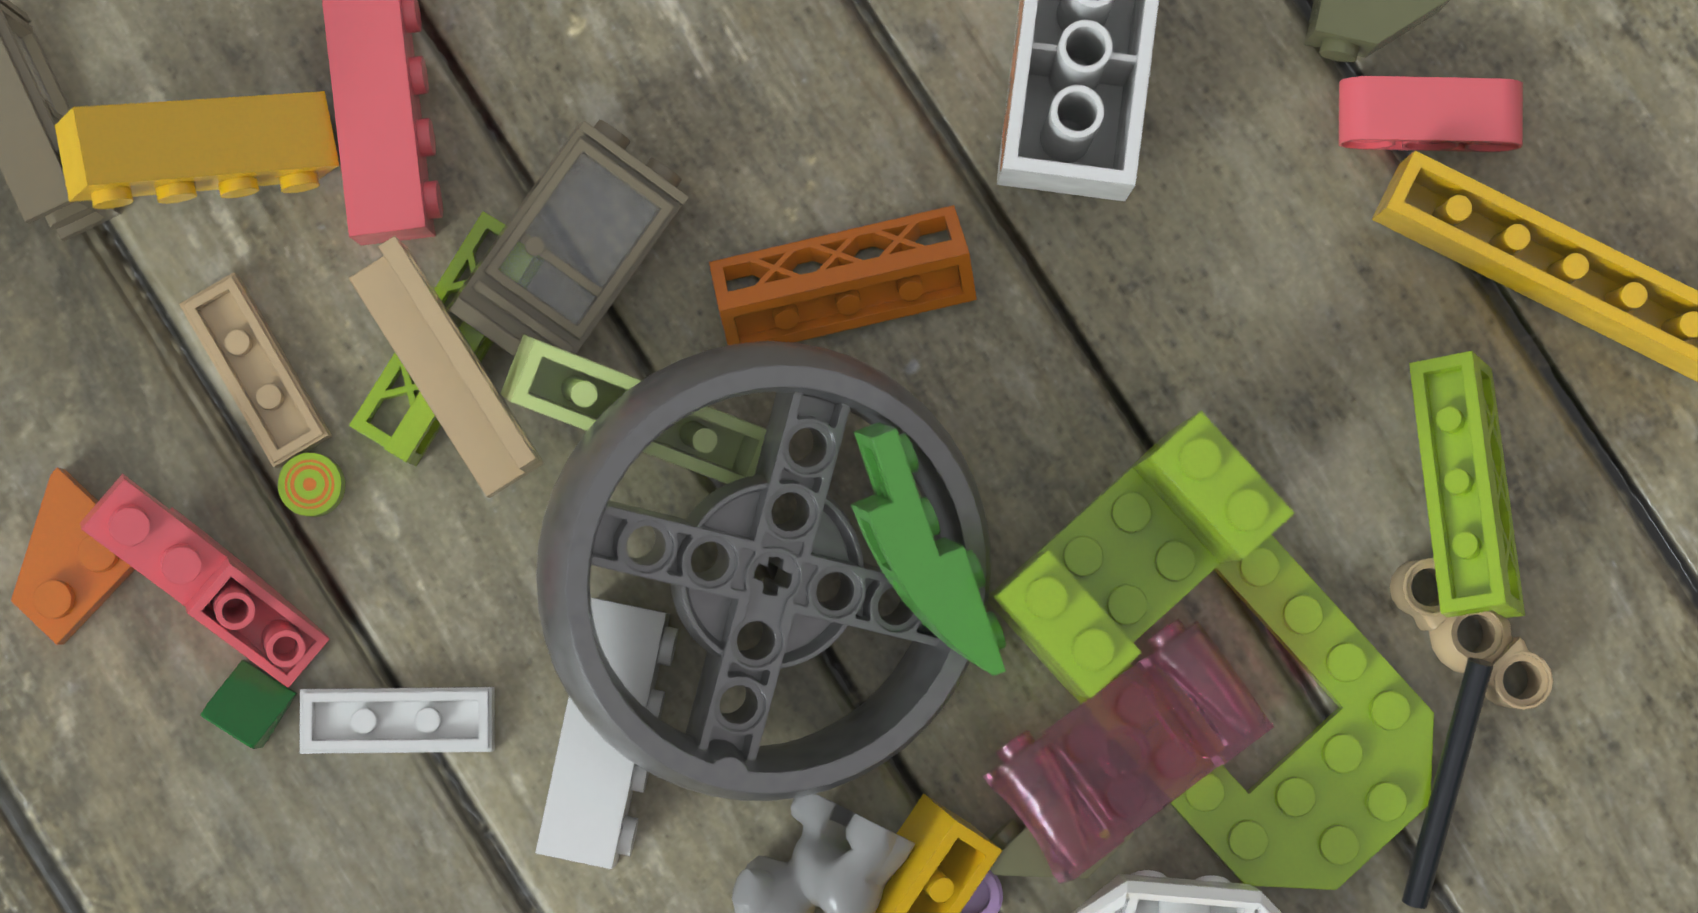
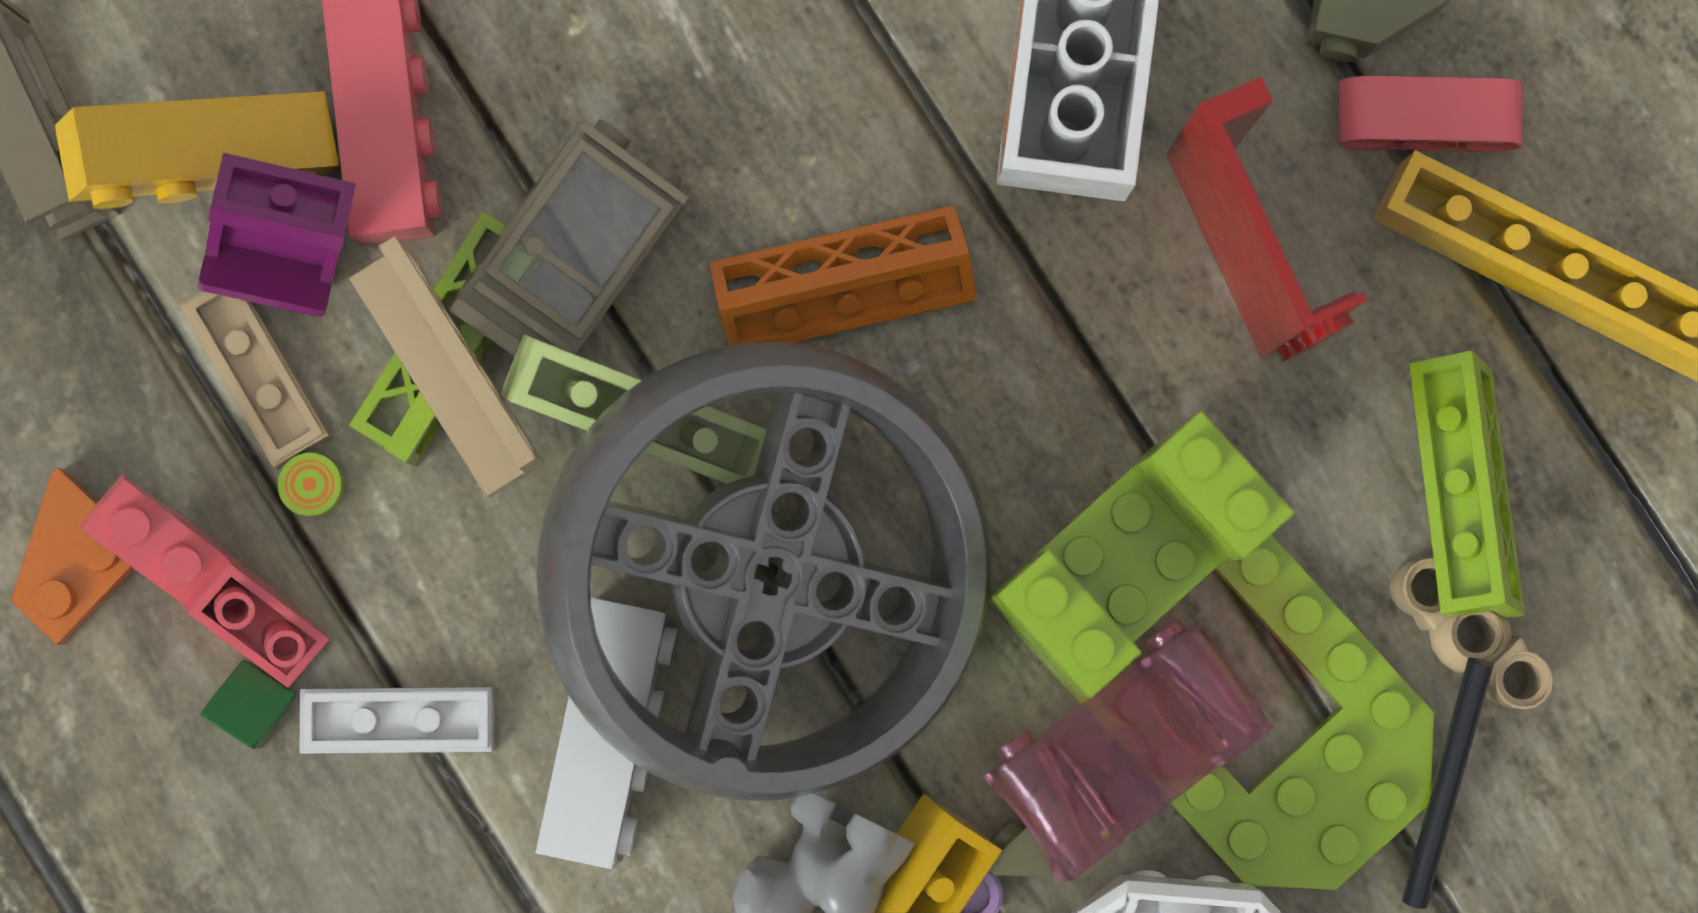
bright green slope [851,422,1006,676] -> none
none -> magenta panel [198,153,356,317]
none -> red panel [1166,76,1367,362]

